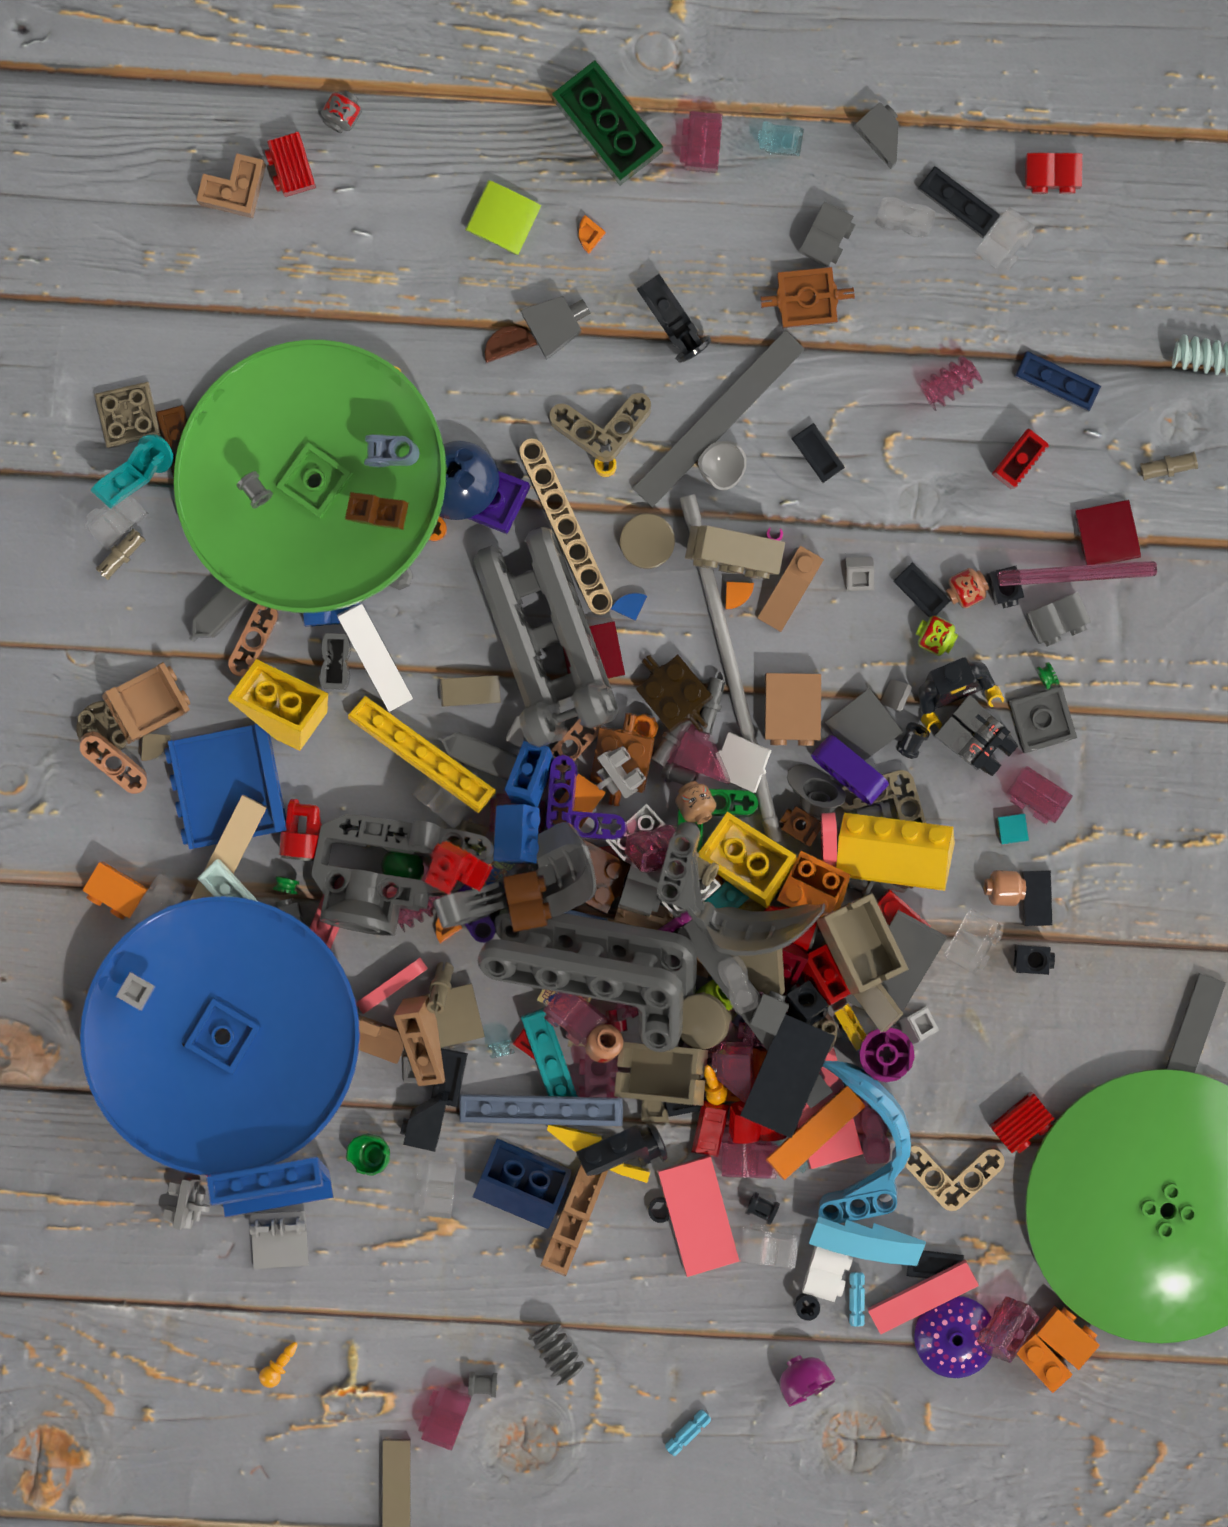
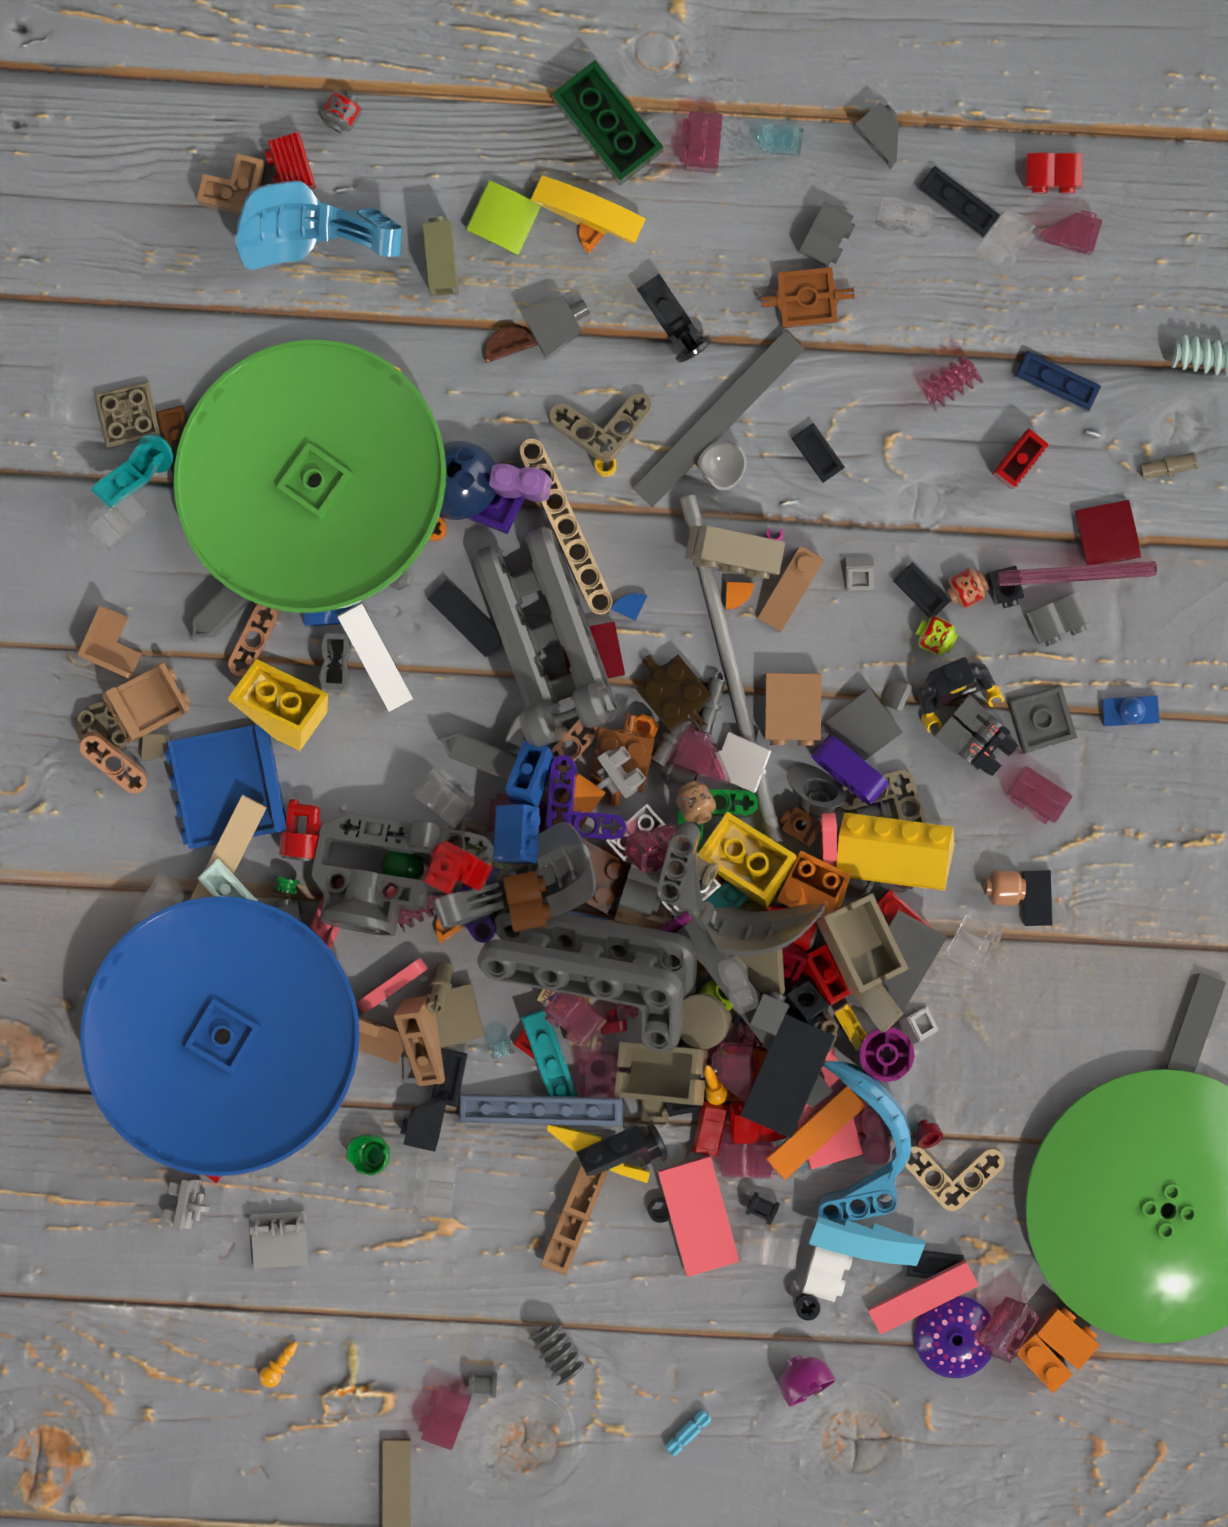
orange brick [82,861,150,920] -> none
dark tan pin [96,528,146,580] -> none
light grey plate [116,972,156,1011] -> none
blue panel [207,1157,334,1217] -> none
dark grey bush [237,471,273,509] -> none
reddish brown slope [345,492,409,530] -> none
yellow tile [348,696,496,813] -> none
sand blue piece [364,435,420,467] -> none
dark tan slope [440,675,501,707] -> none
dark blue slope [472,1138,573,1229] -> none
nougat head [584,1024,623,1063] -> none
dark tan tile [620,513,675,569] -> none
medium azure axle [849,1272,865,1327] -> none
black bush [896,722,930,759] -> none
red brick [989,1092,1054,1153] -> none
teal tile [997,813,1029,844] -> none
black brick [1013,944,1055,975] -> none
green bush [1036,662,1060,690] -> none
none -> medium nougat panel [77,605,143,679]
none -> dark azure piece [235,181,402,270]
none -> olive brick [423,217,459,297]
none -> black tile [427,580,502,658]
none -> medium lavender brick [489,464,552,502]
none -> yellow slope [530,175,646,245]
none -> dark red tile [914,1119,944,1149]
none -> clear pink slope [1037,210,1102,255]
none -> blue tile [1102,695,1160,726]

